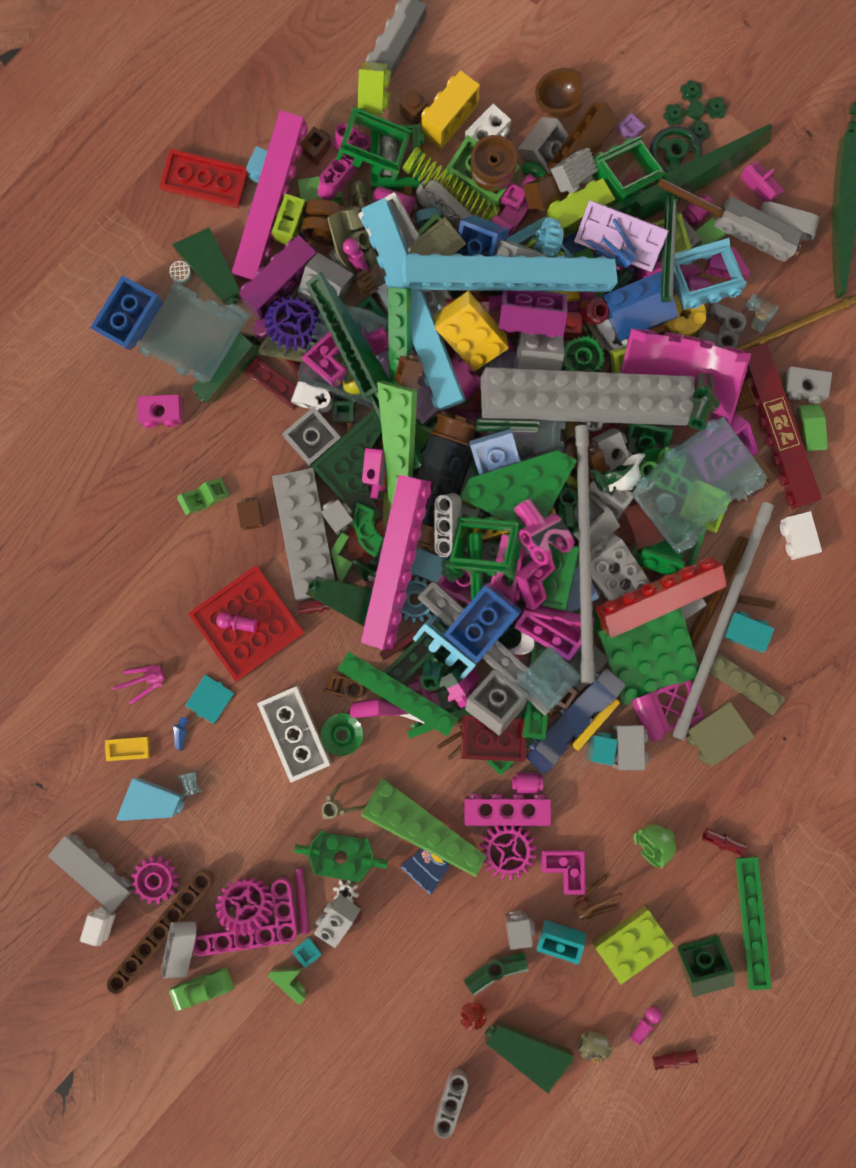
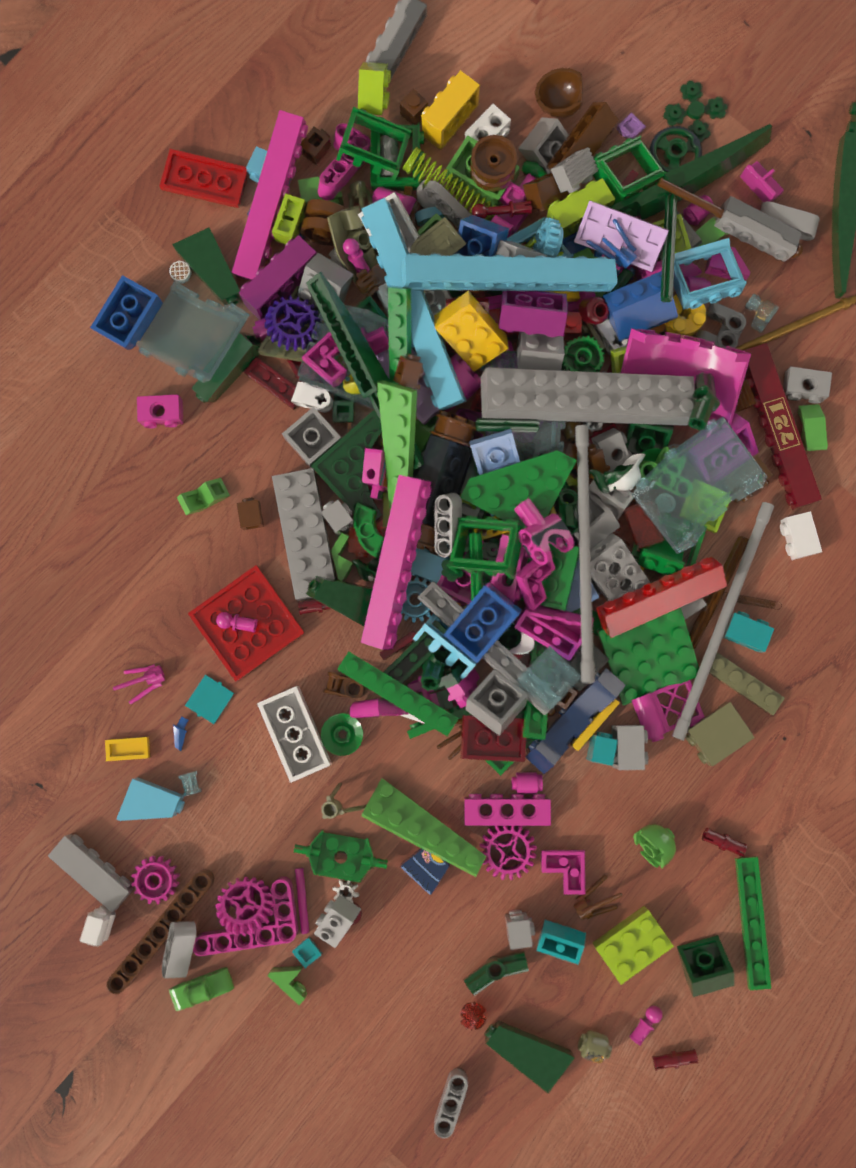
none -> dark red pin [471,200,532,219]

